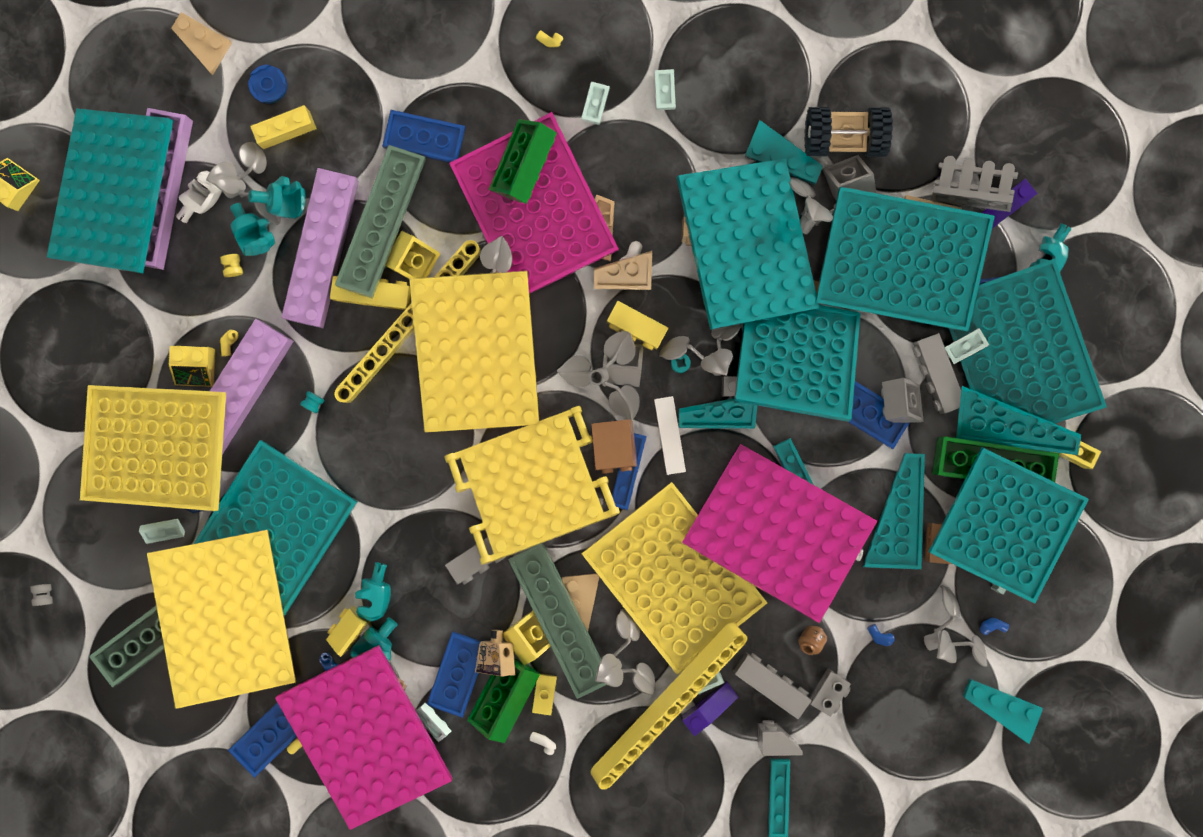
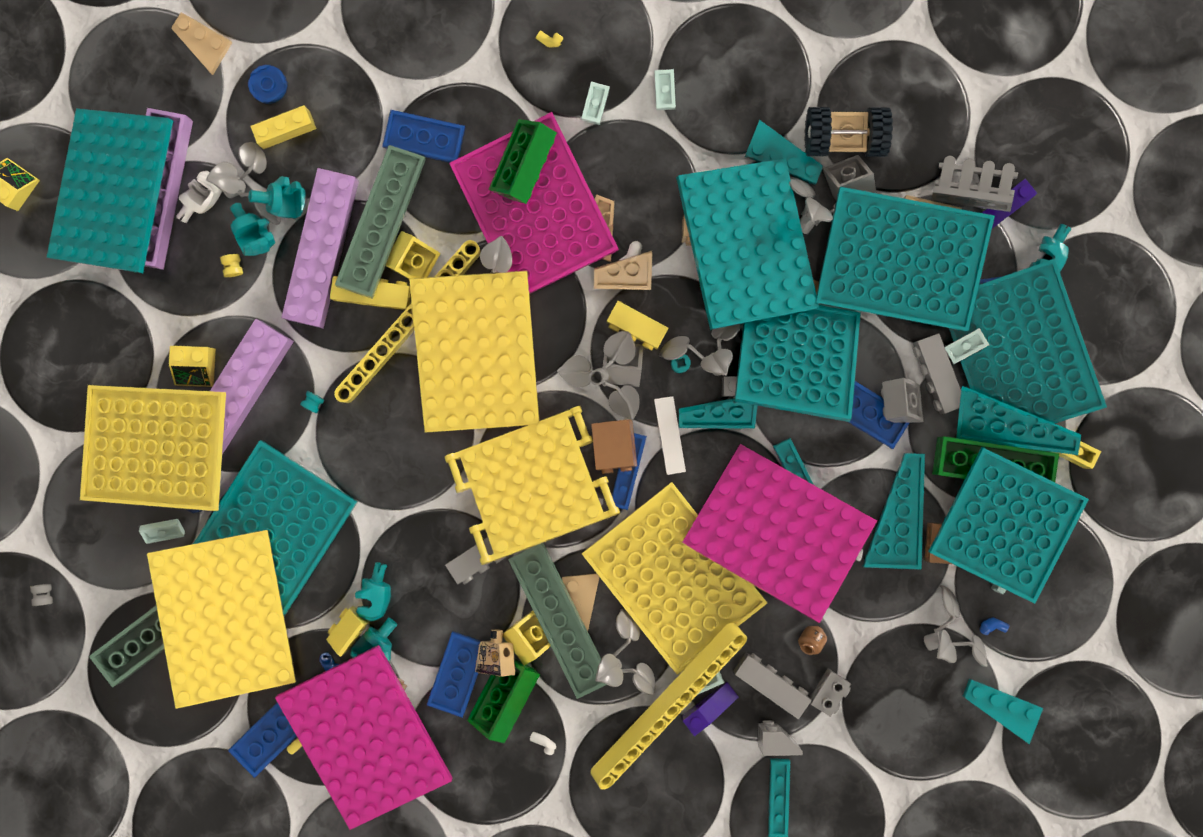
light yellow arm [220,330,239,356] -> none
light aqua plate [416,703,451,742] -> none
light yellow plate [532,673,557,715] -> none
blue arm [867,624,895,646] -> none

